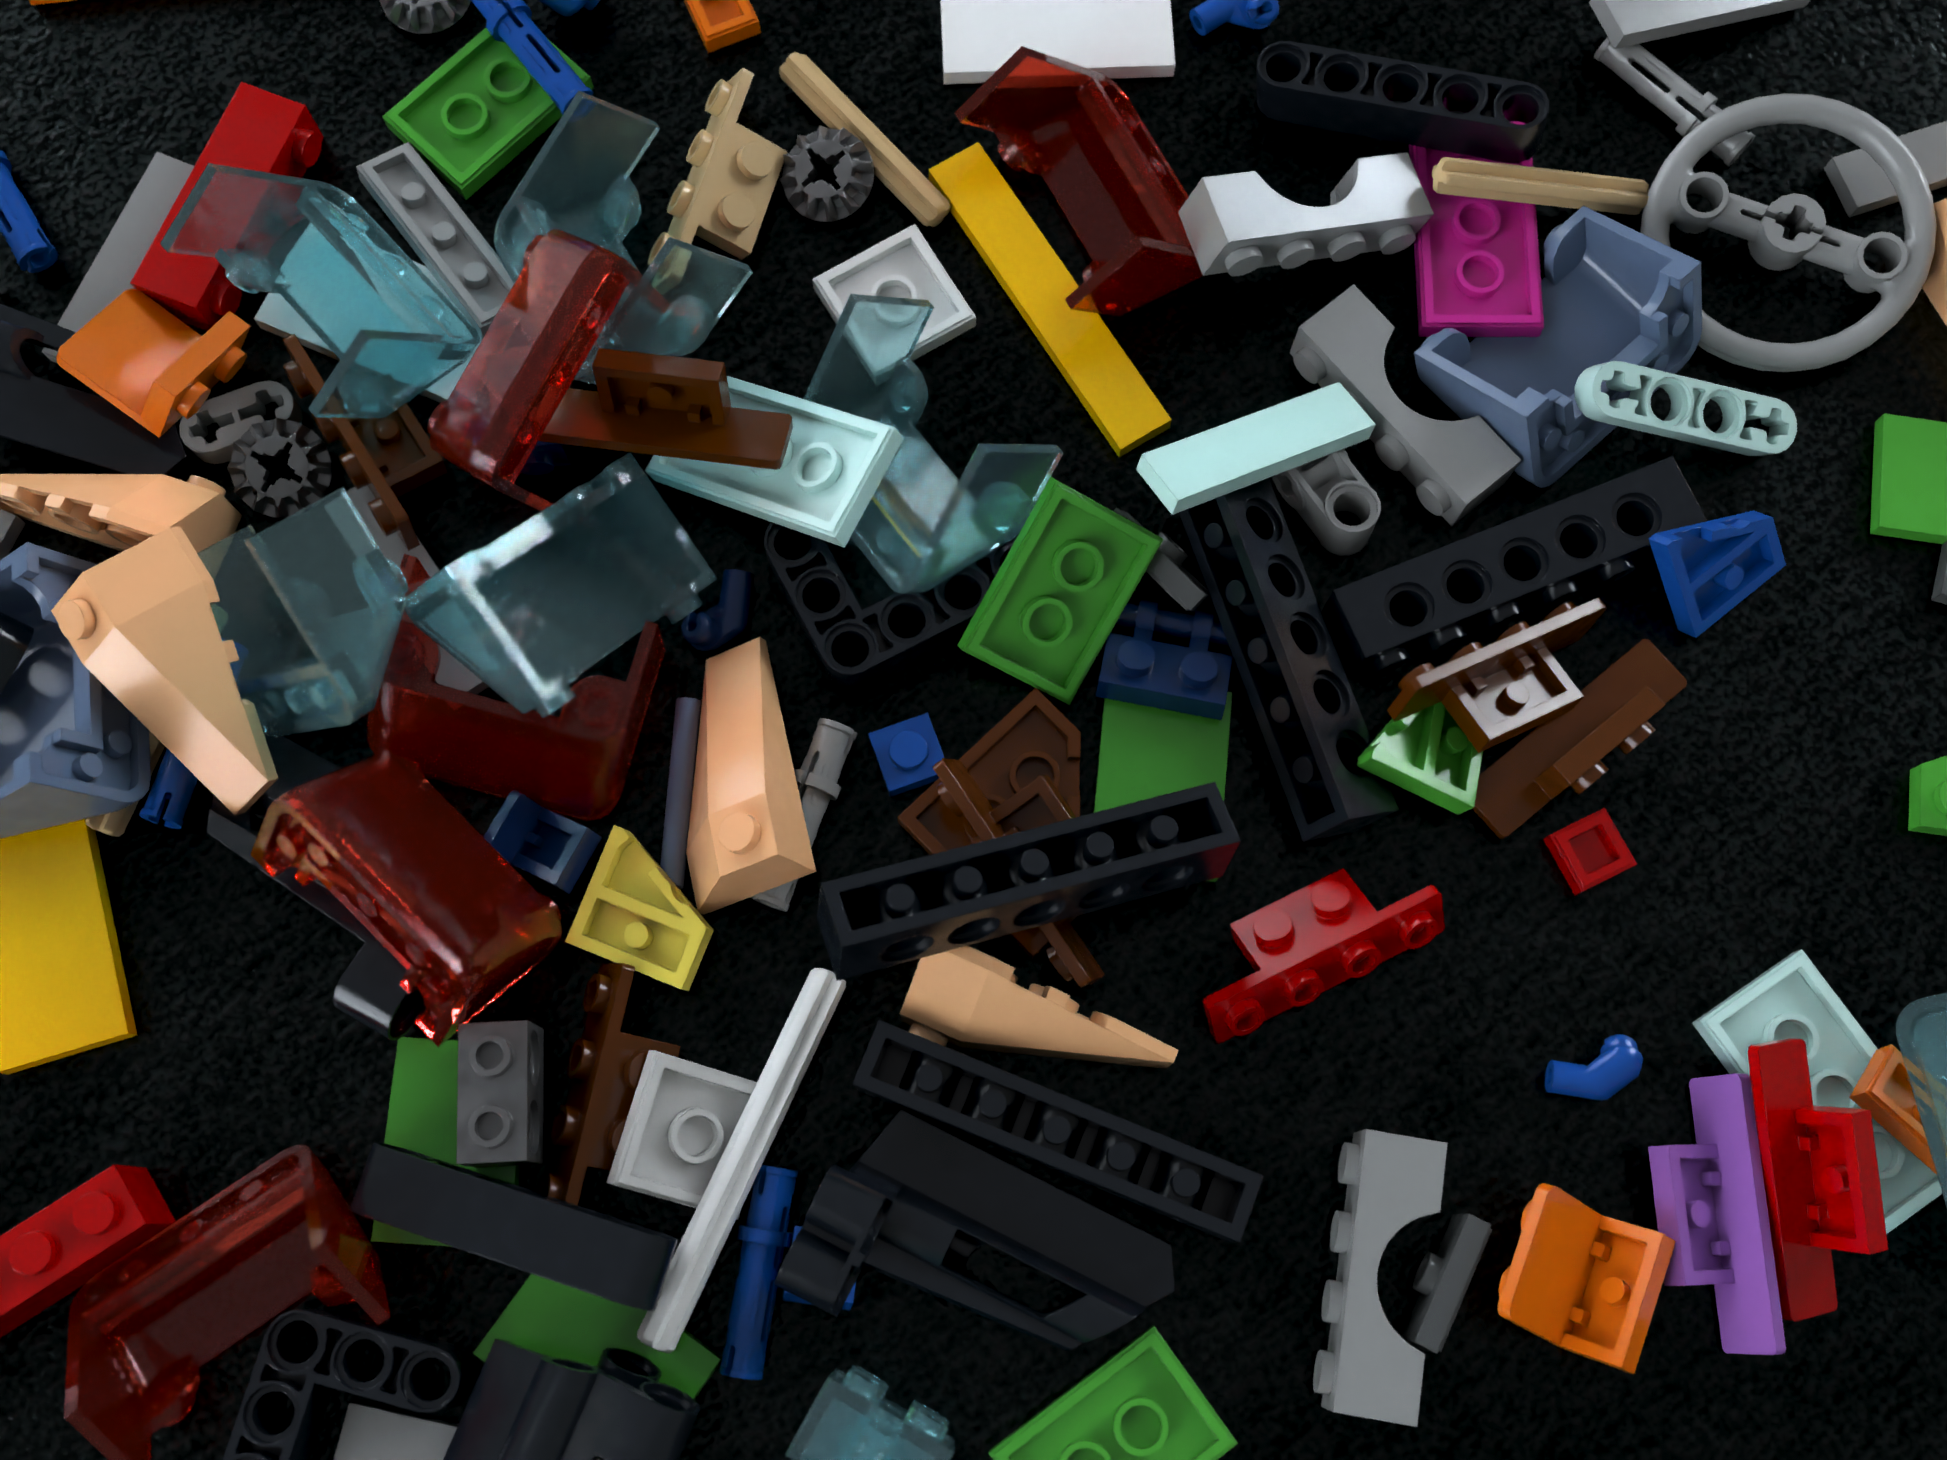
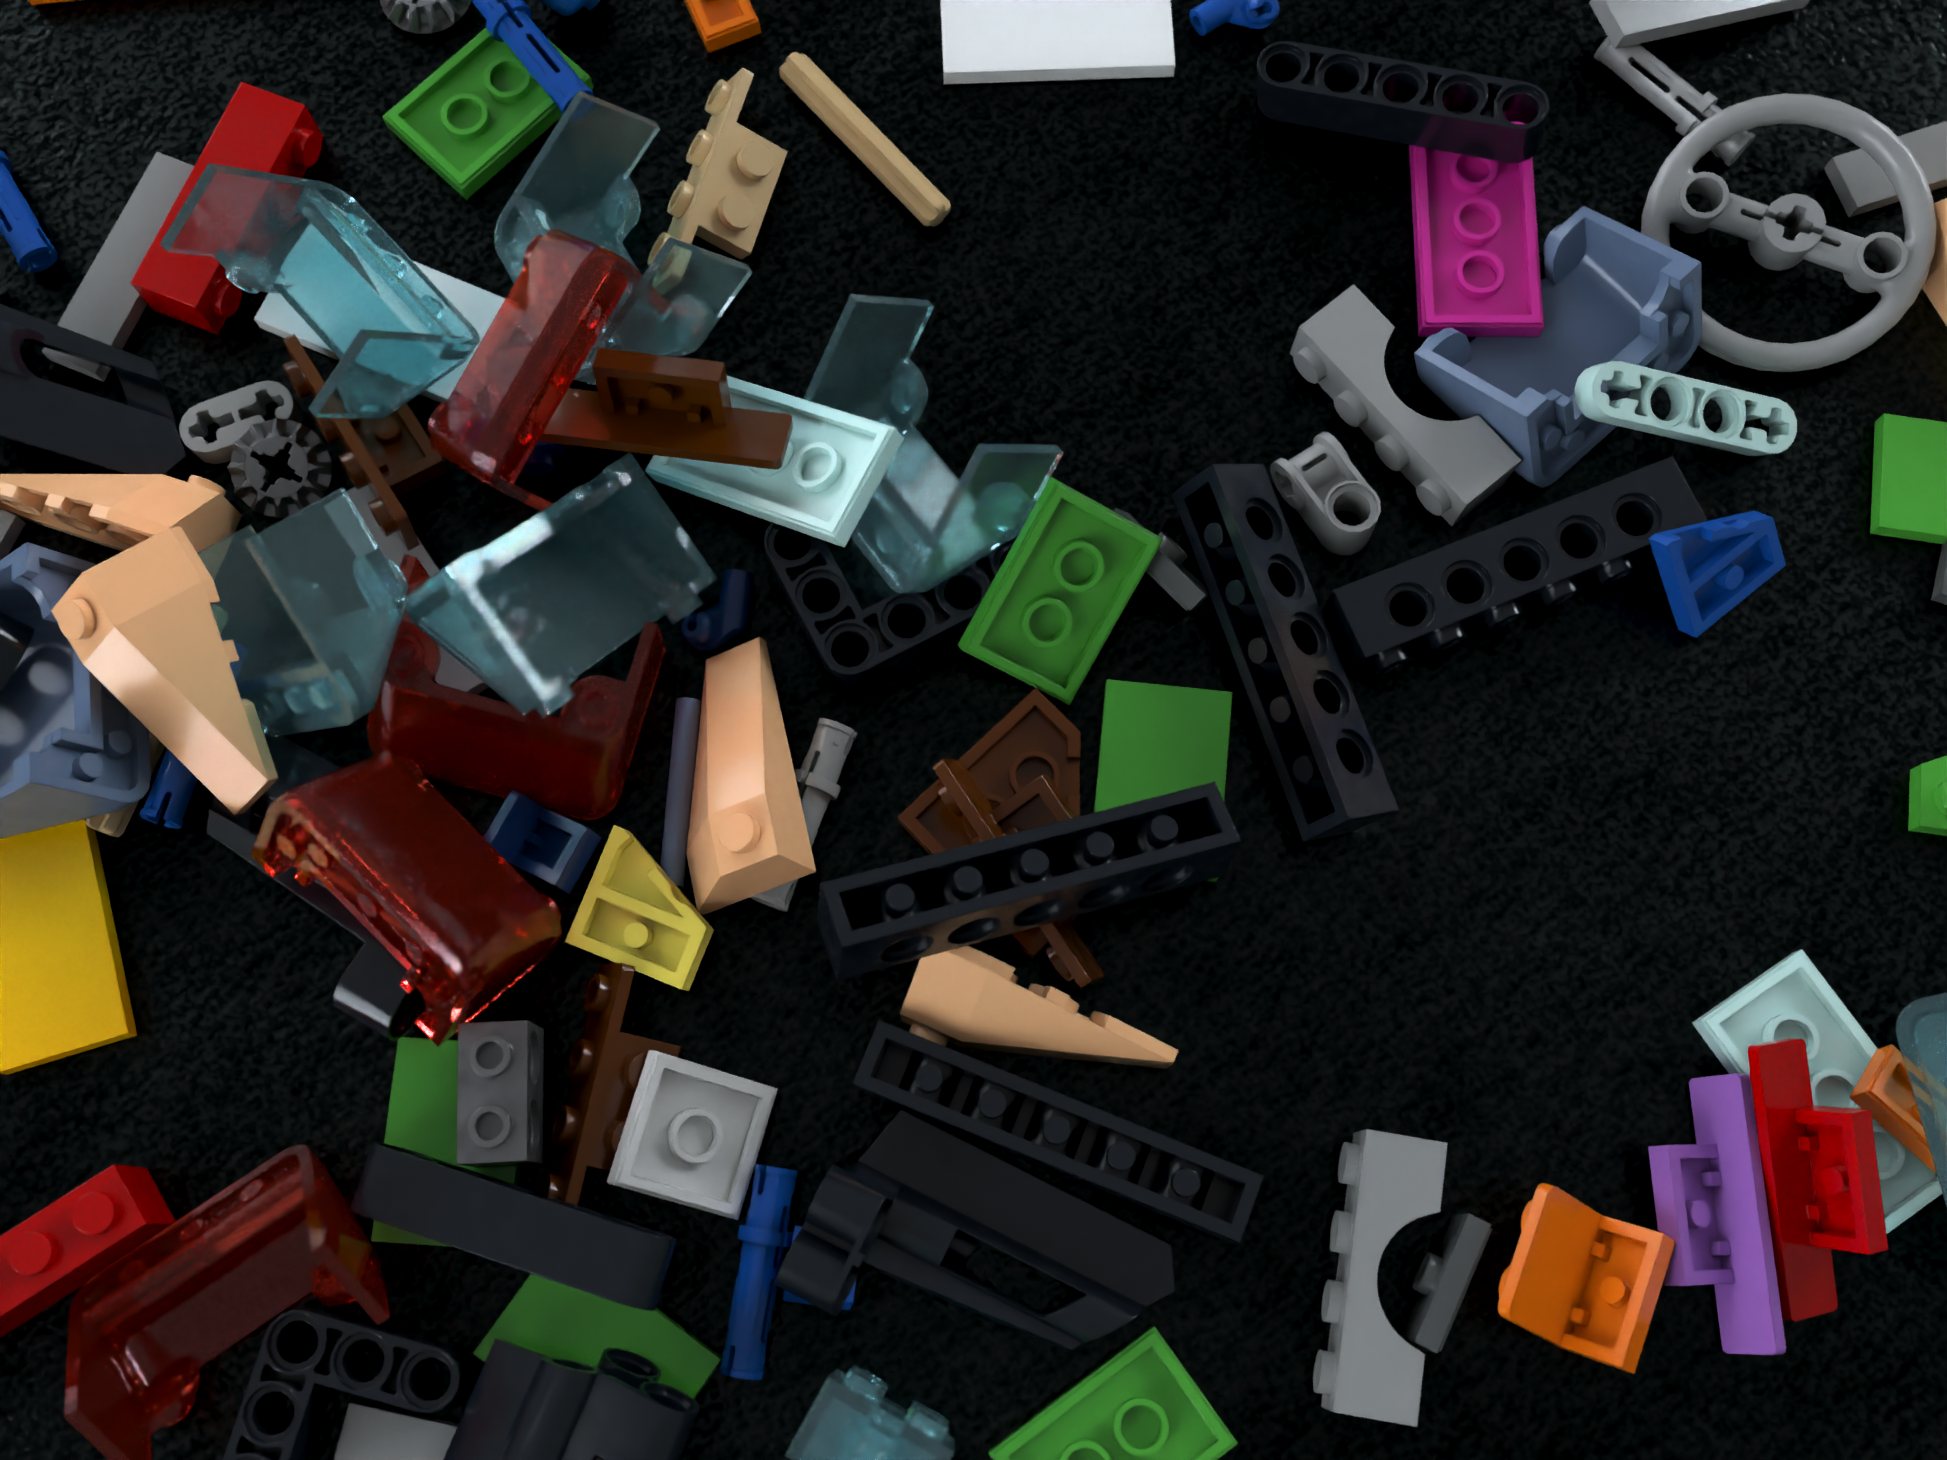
orange bracket [56,289,250,438] -> none
light grey tile [356,142,536,341] -> none
white axle [637,968,846,1353] -> none
flat silver gear [779,125,874,222] -> none
white tile [812,224,976,382] -> none
blue plate [868,713,945,797] -> none
yellow tile [928,142,1172,457] -> none
clear red windscreen [955,46,1203,316] -> none
dark blue plate [1096,599,1233,720] -> none
light aqua tile [1136,382,1376,515] -> none
light grey arch [1178,152,1434,276] -> none
red bracket [1203,868,1445,1043] -> none
bright green wing [1357,702,1483,815] -> none
reddish brown bracket [1387,597,1607,753] -> none
tan axle [1431,157,1649,215] -> none
reddish brown bracket [1472,639,1687,839] -> none
red tile [1543,808,1637,896] -> none
blue arm [1545,1034,1643,1101] -> none

